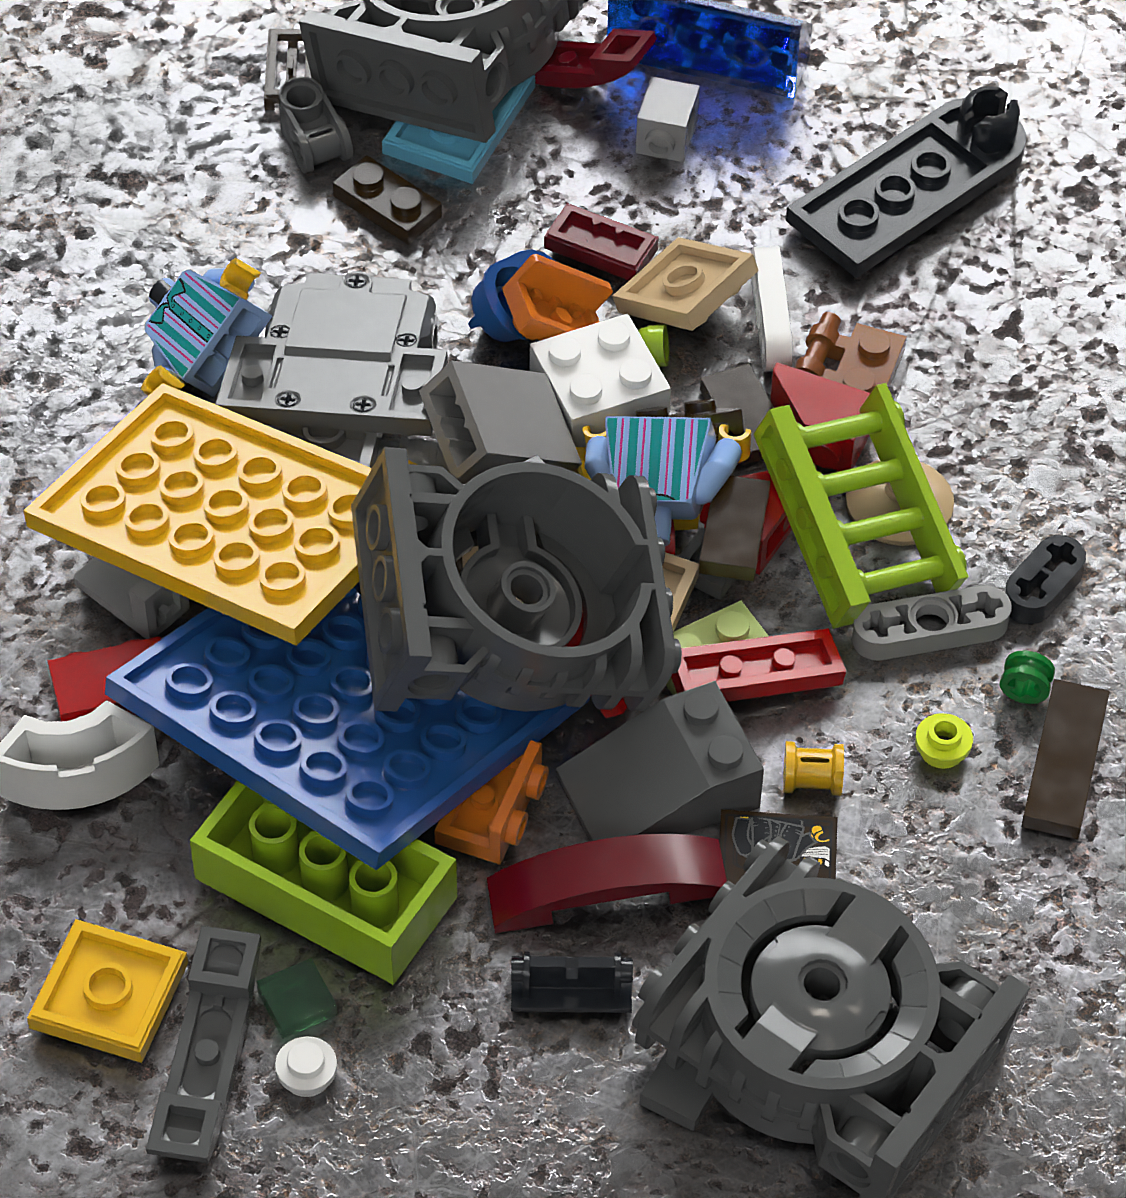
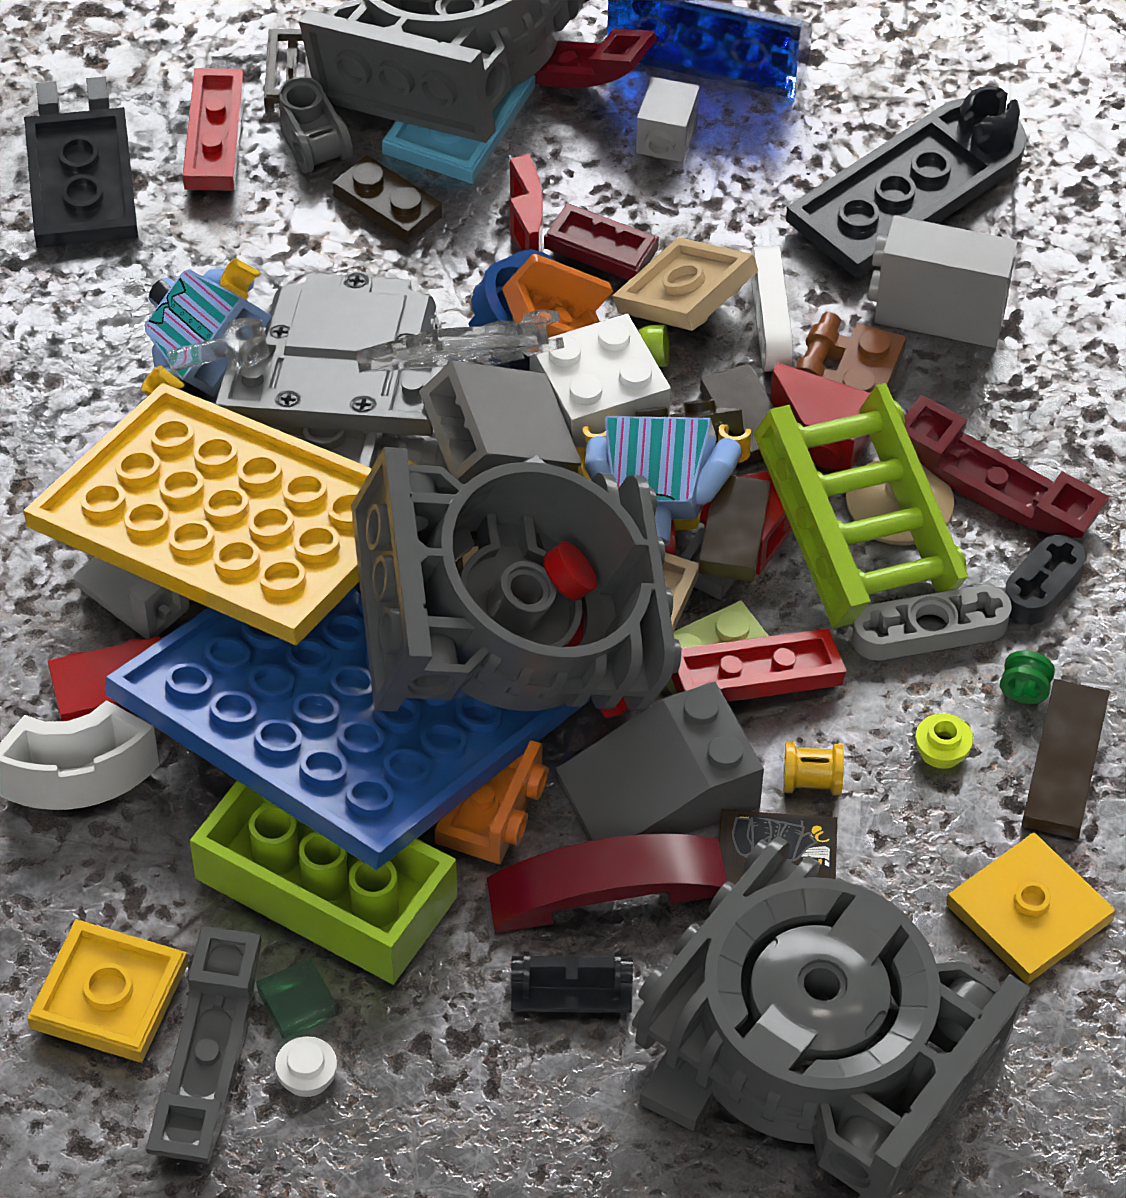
none -> black tile [24,76,139,248]
none -> clear bar [167,318,270,371]
none -> plate [183,68,245,191]
none -> clear tile [355,309,565,373]
none -> slope [510,153,543,252]
none -> red tile [544,541,597,601]
none -> light grey brick [868,215,1018,348]
none -> dark red slope [904,394,1109,539]
none -> yellow plate [946,832,1116,985]

